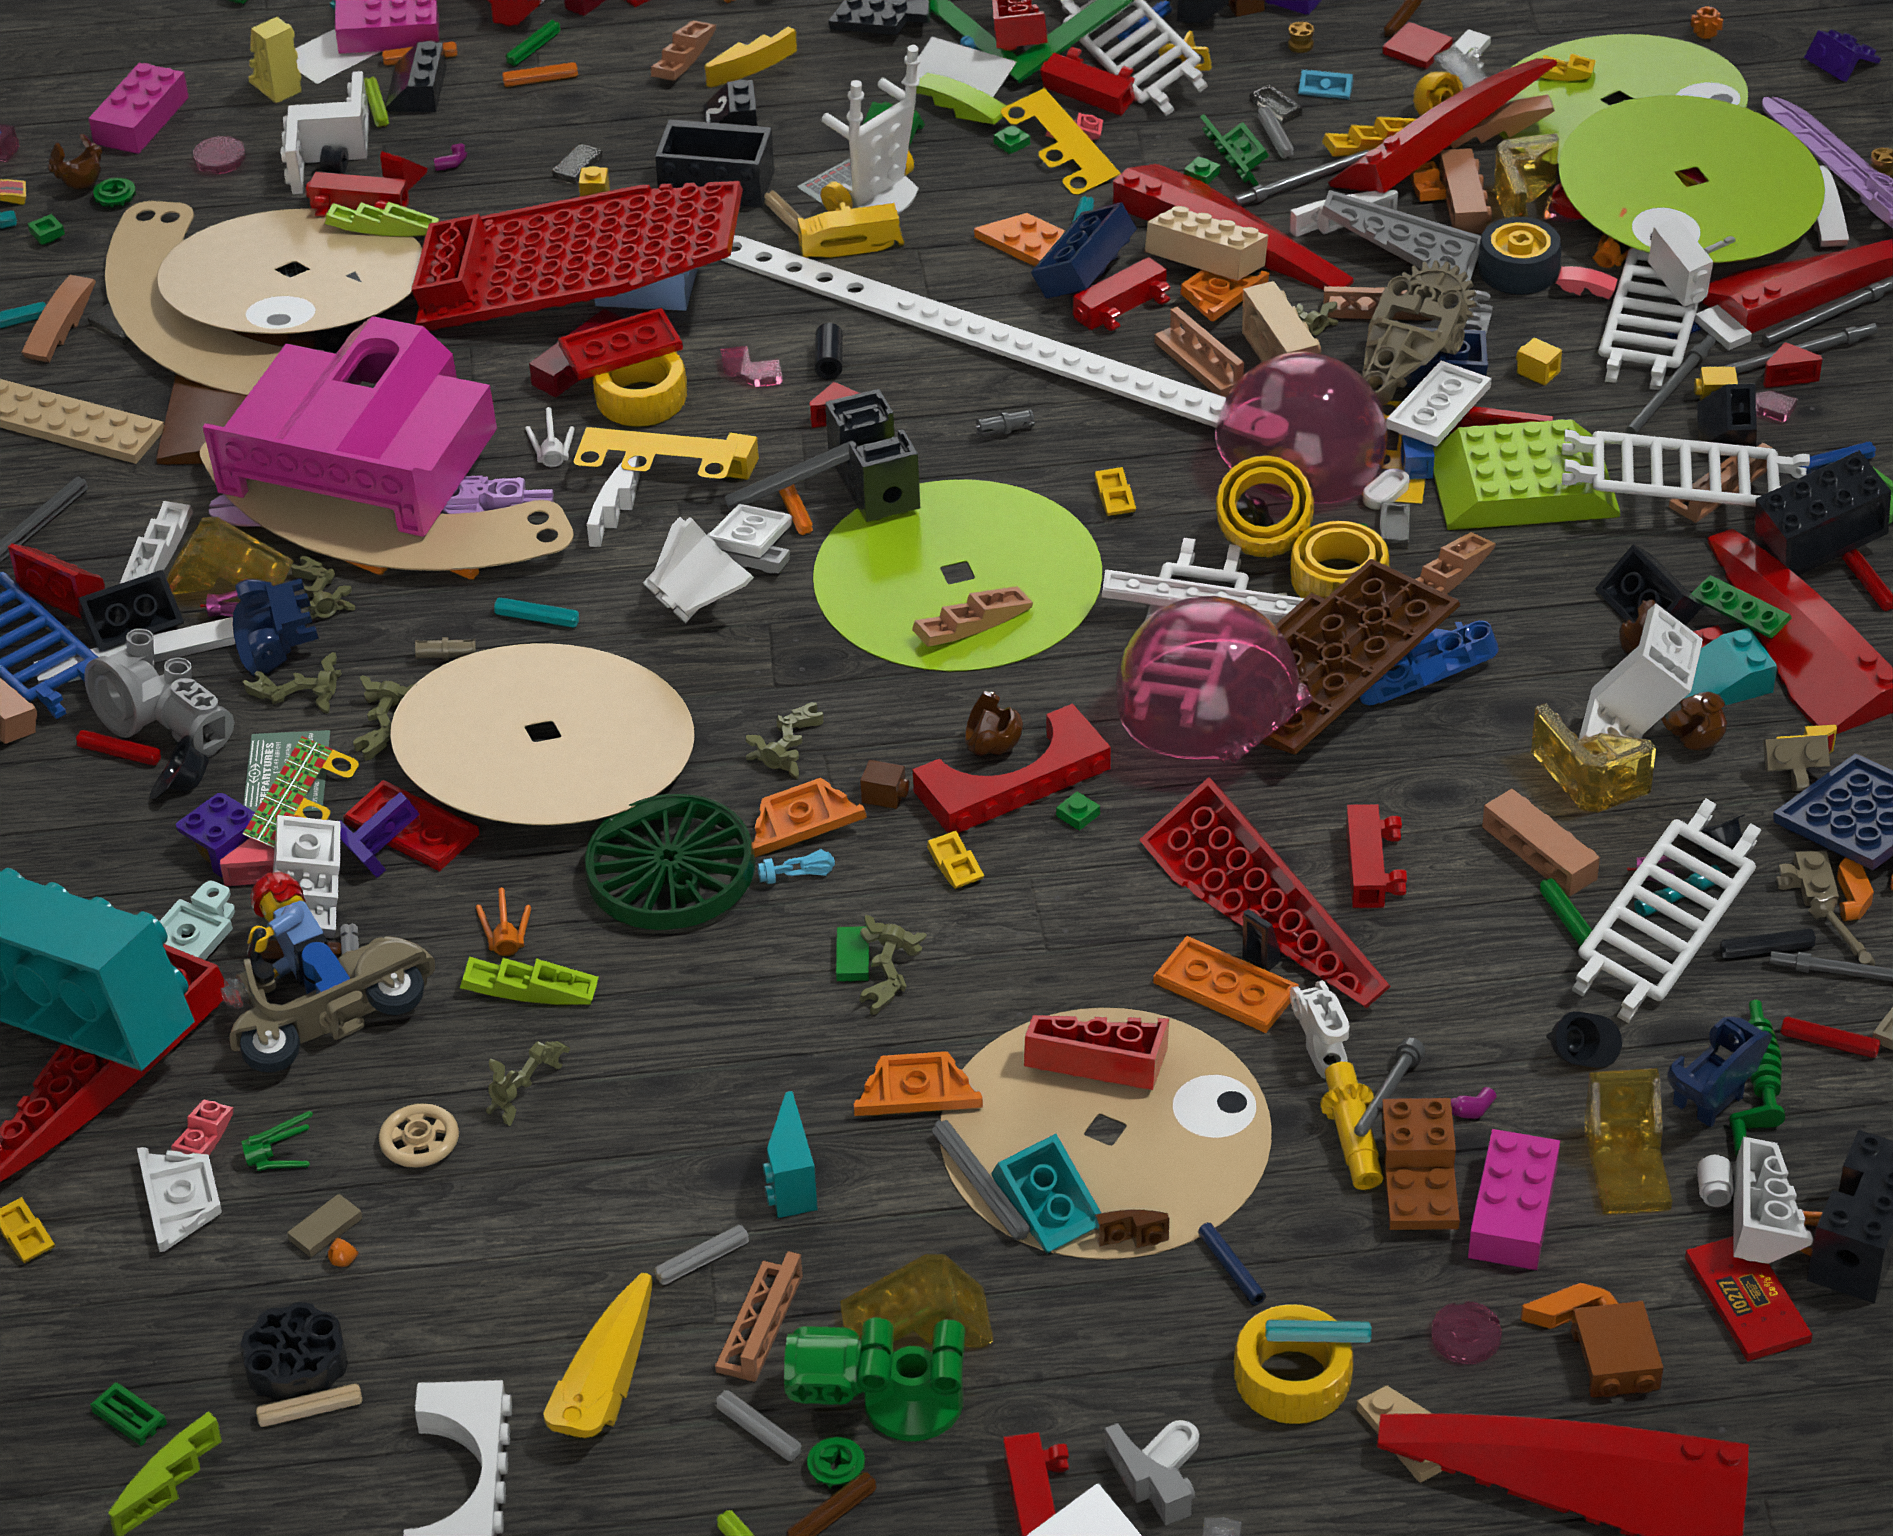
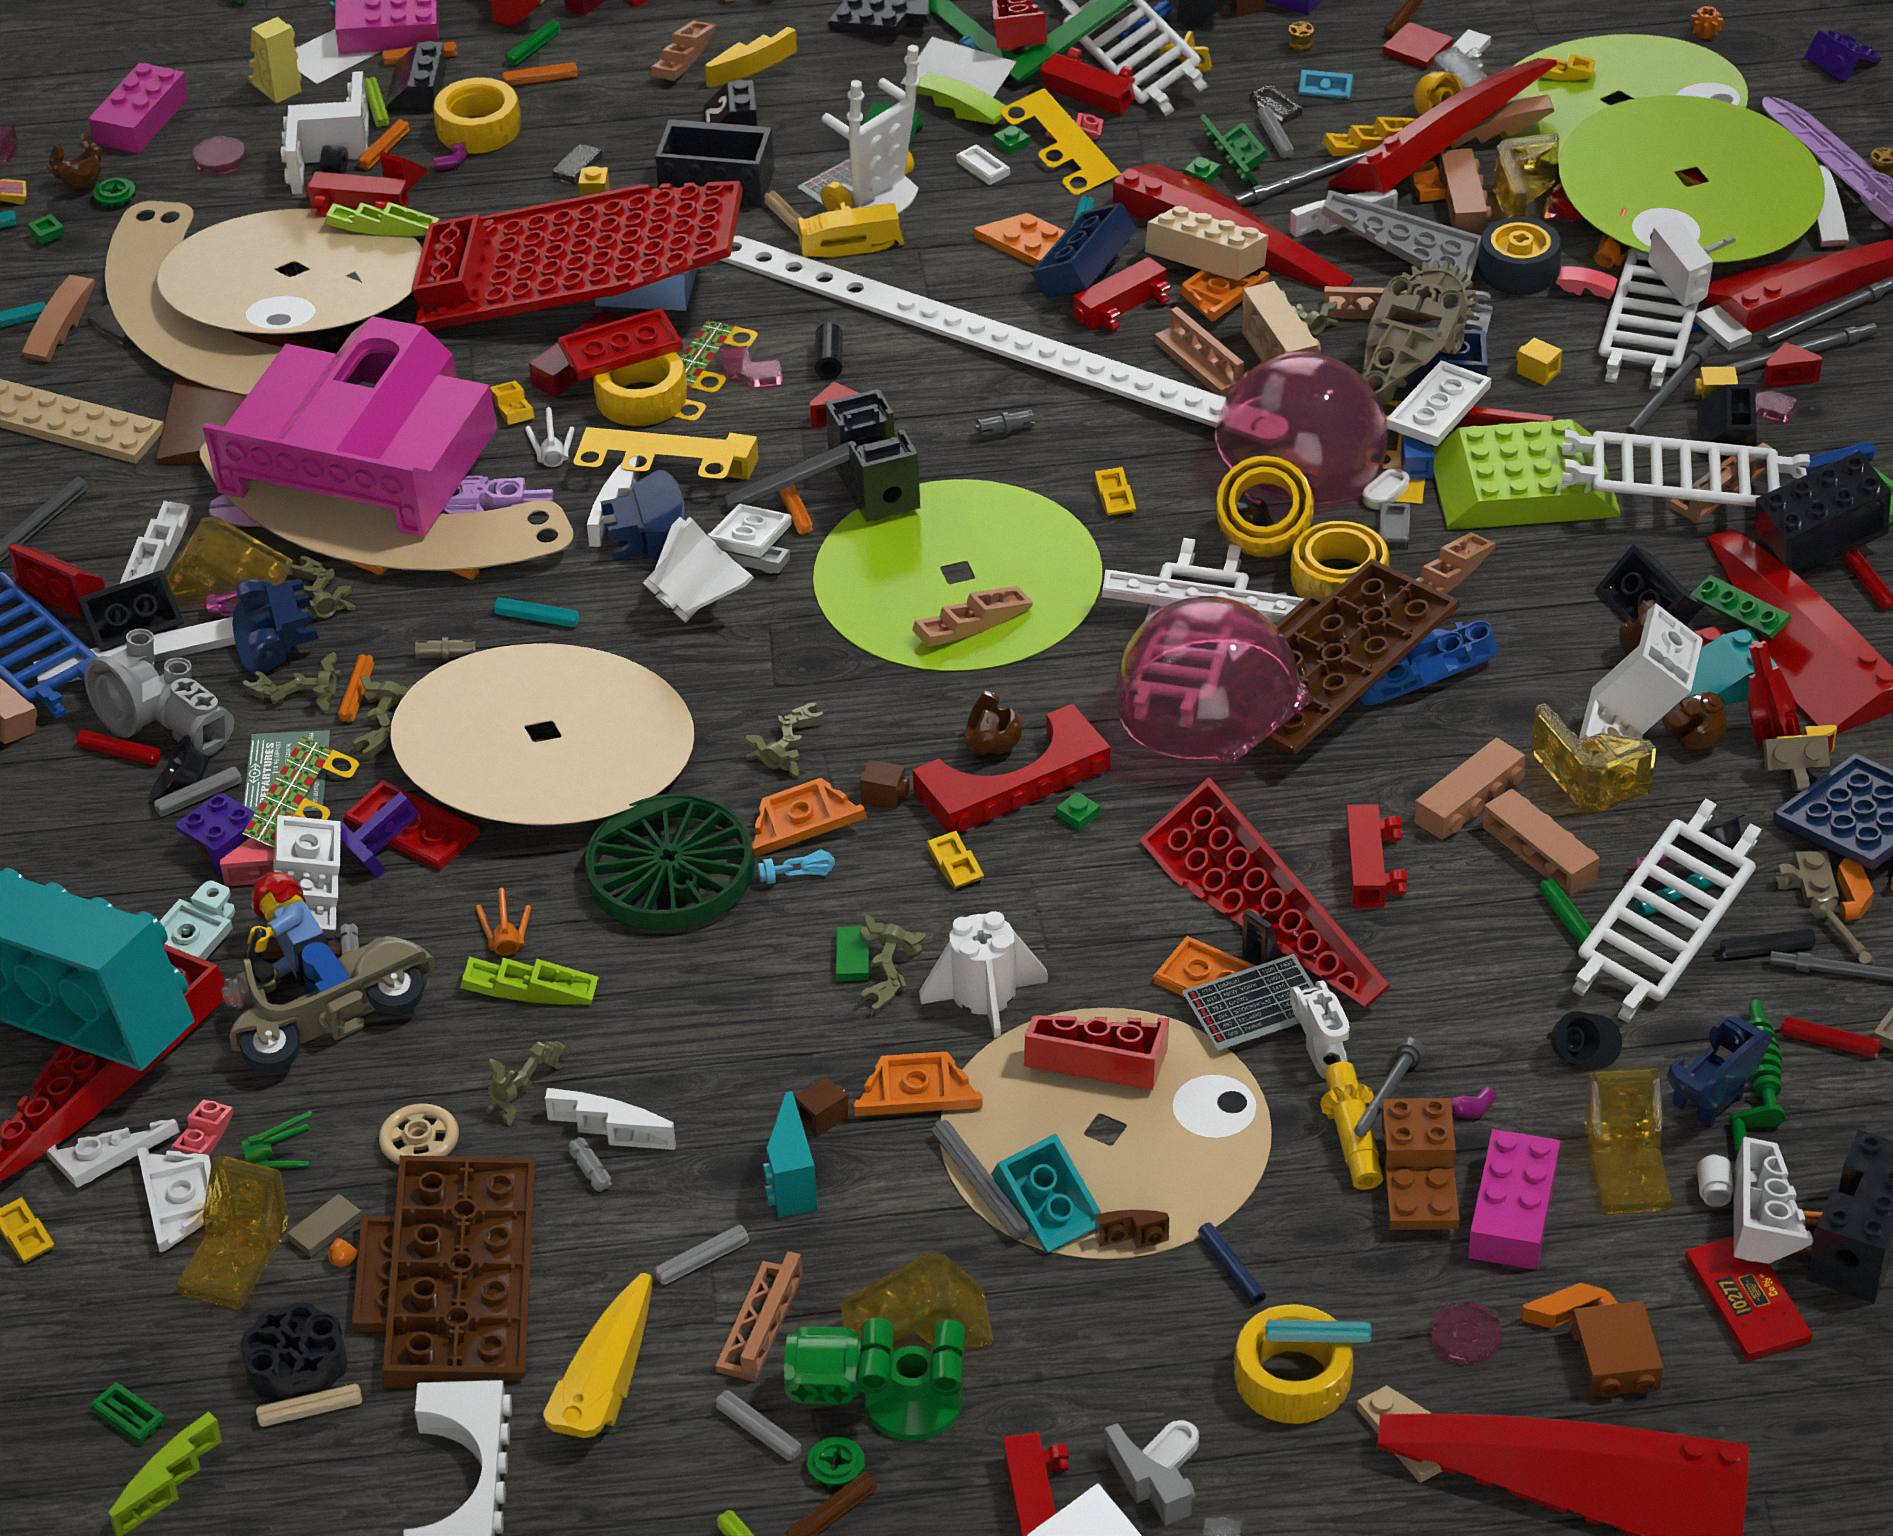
none -> white wing [46,1119,180,1188]
none -> light grey axle [154,767,242,817]
none -> clear yellow bracket [176,1154,289,1310]
none -> orange axle [338,654,374,723]
none -> reddish brown slope [352,1155,535,1388]
none -> orange axle [358,119,410,170]
none -> yellow tyre [433,78,521,154]
none -> yellow slope [490,380,535,425]
none -> white slope [545,1088,676,1150]
none -> light grey axle [568,1137,612,1192]
none -> dark blue piece [600,470,686,561]
none -> piece [674,320,758,421]
none -> reddish brown brick [795,1077,849,1137]
none -> white brick [919,911,1048,1038]
none -> white tile [956,144,1010,185]
none -> black sticker [1182,954,1315,1051]
none -> nougat brick [1414,737,1525,840]
none -> red piece [1748,640,1802,746]

